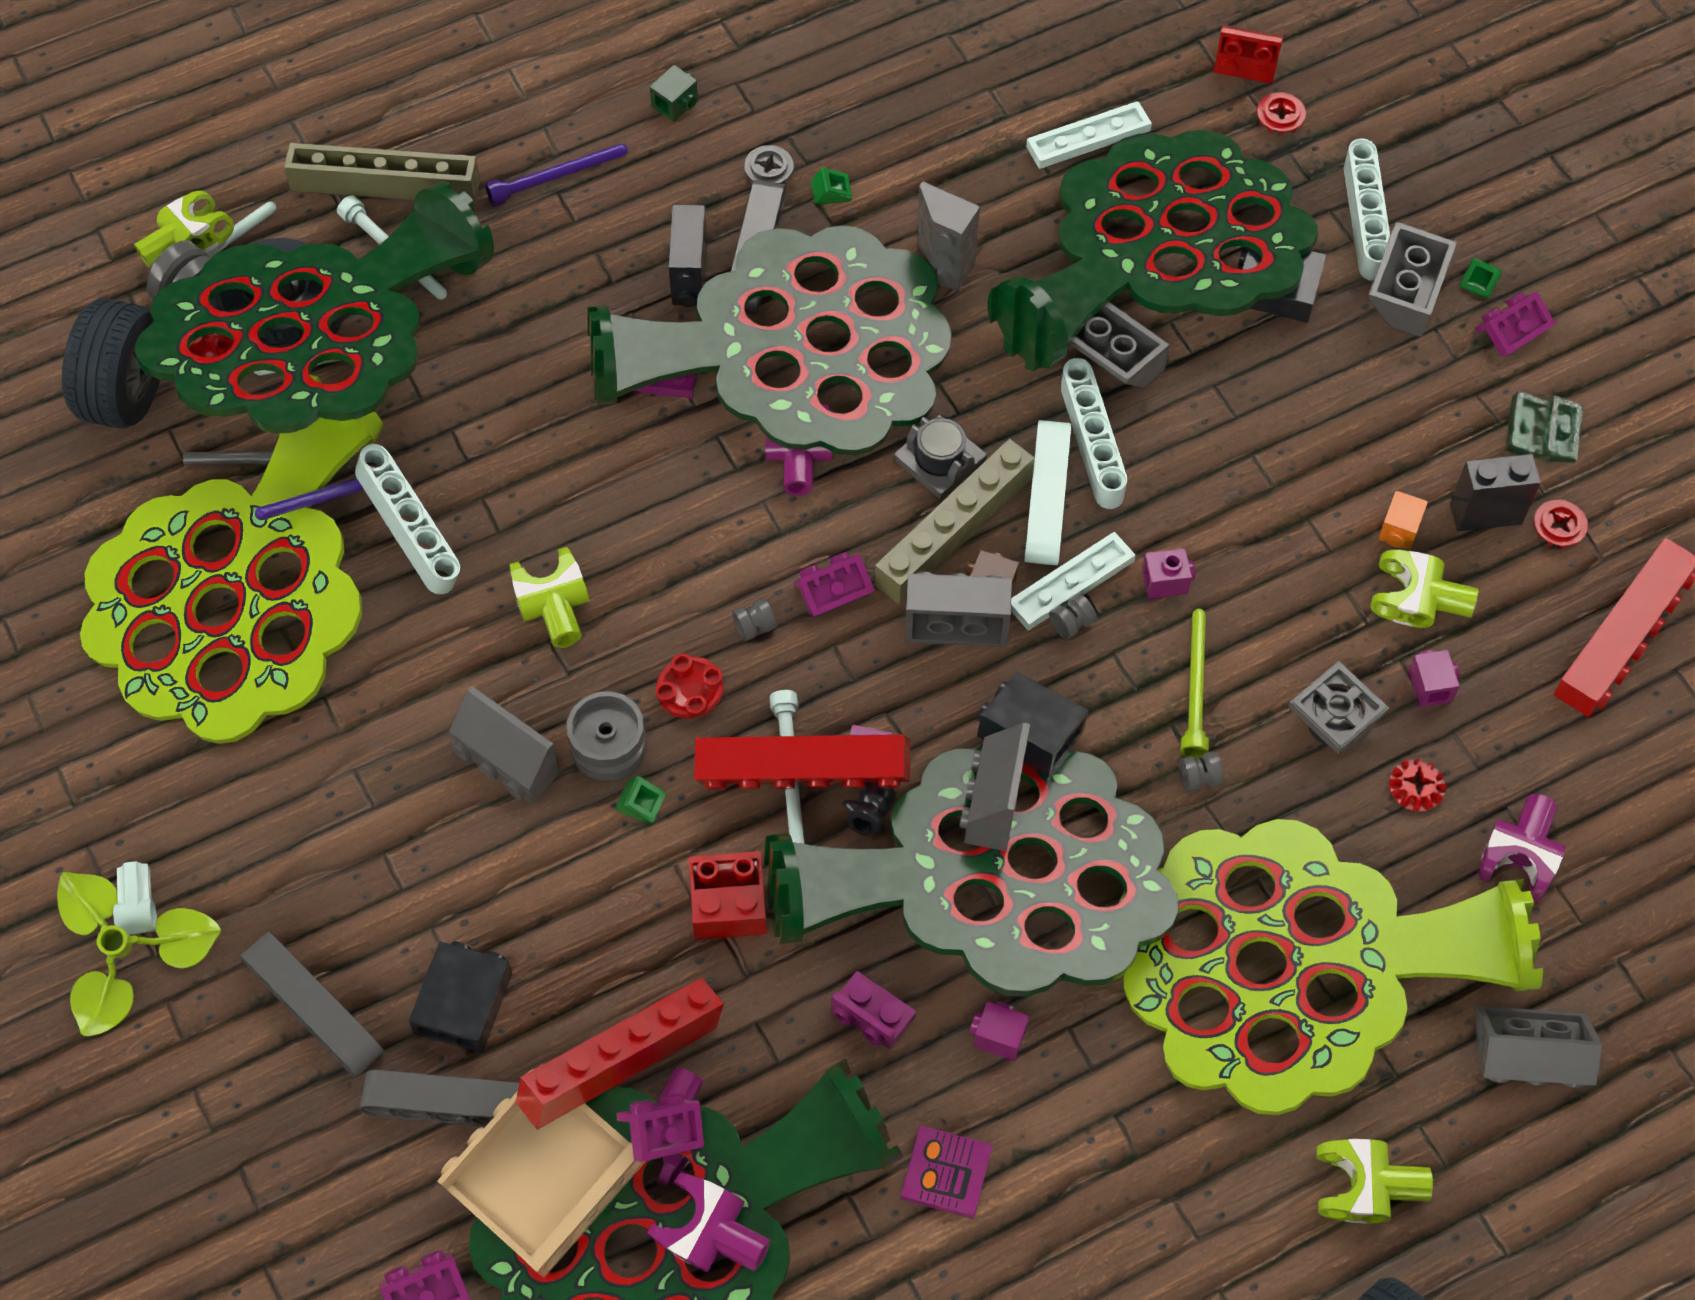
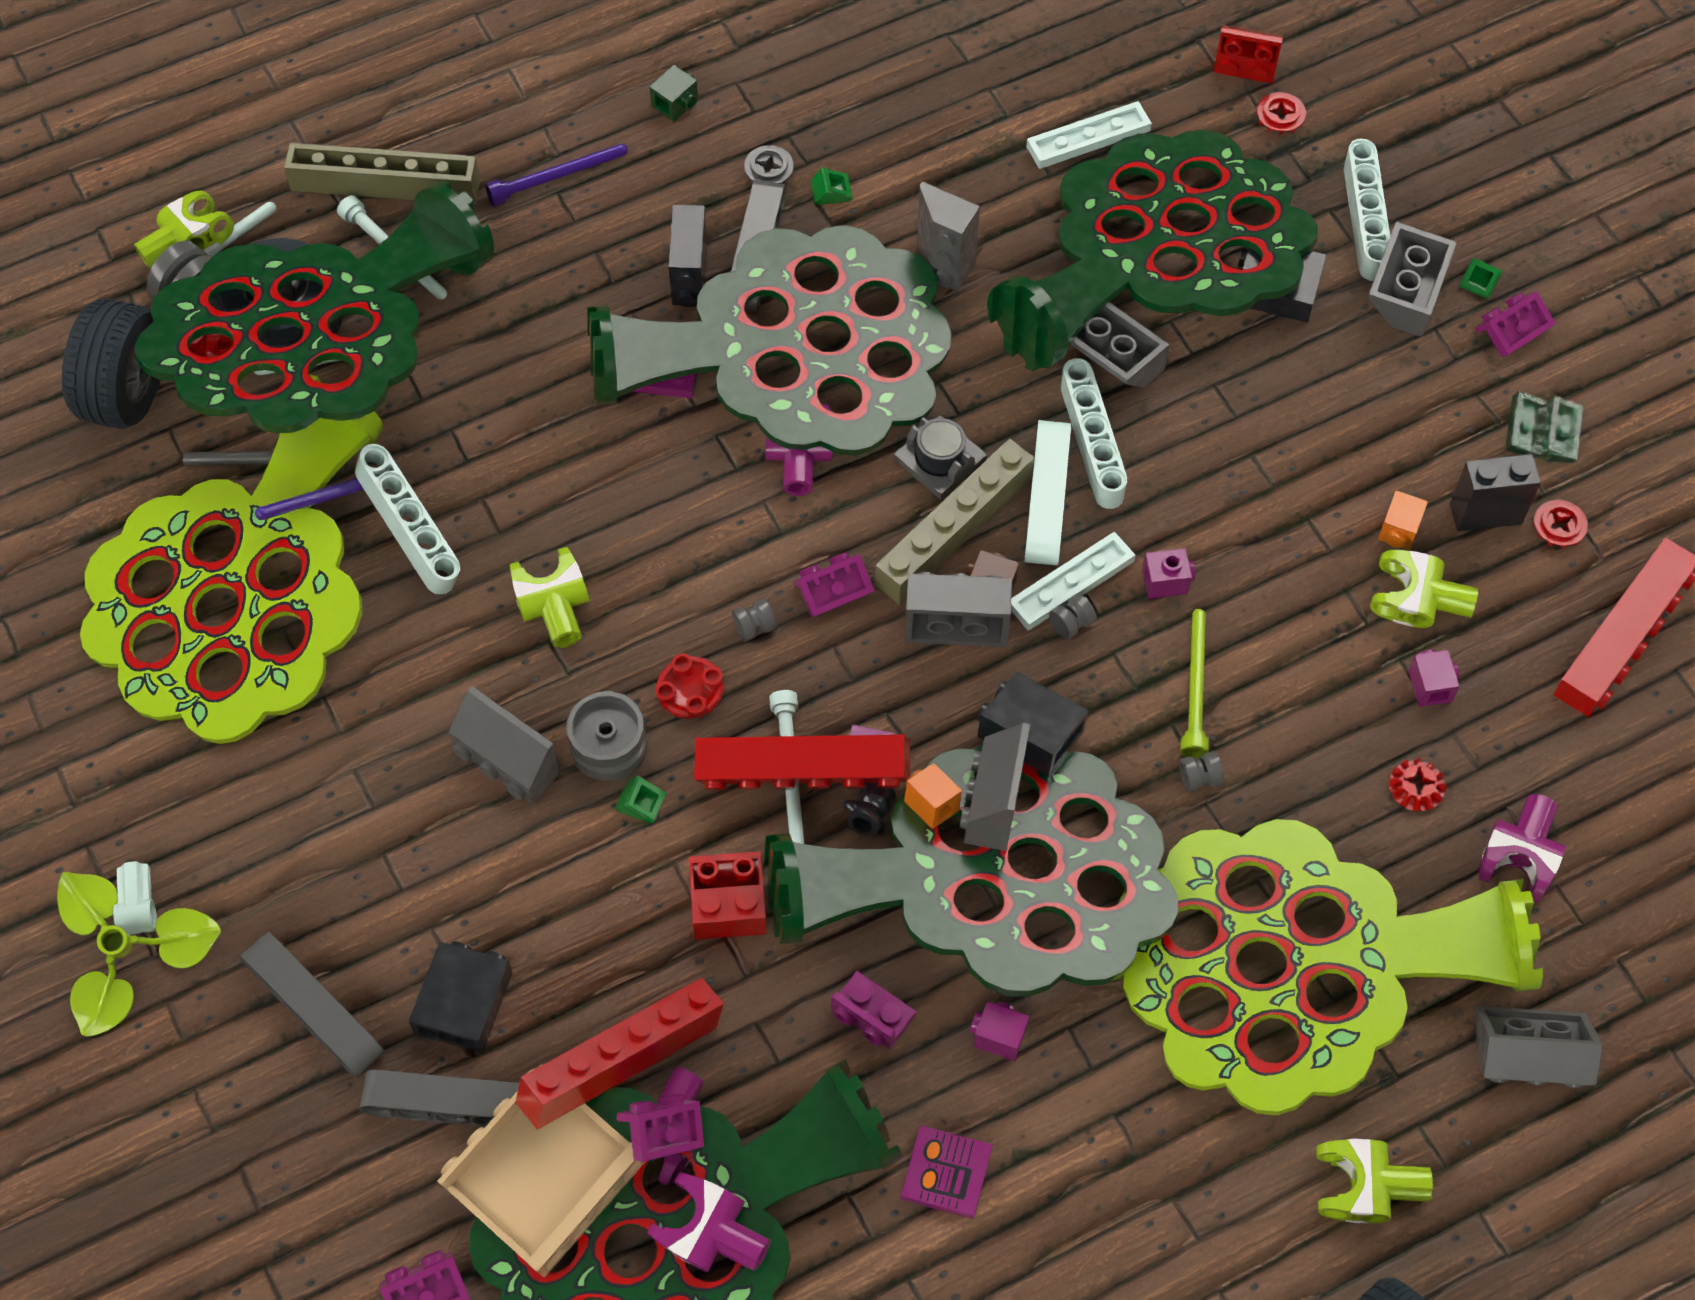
piece [1288,661,1389,755] -> none
none -> orange brick [904,763,962,829]

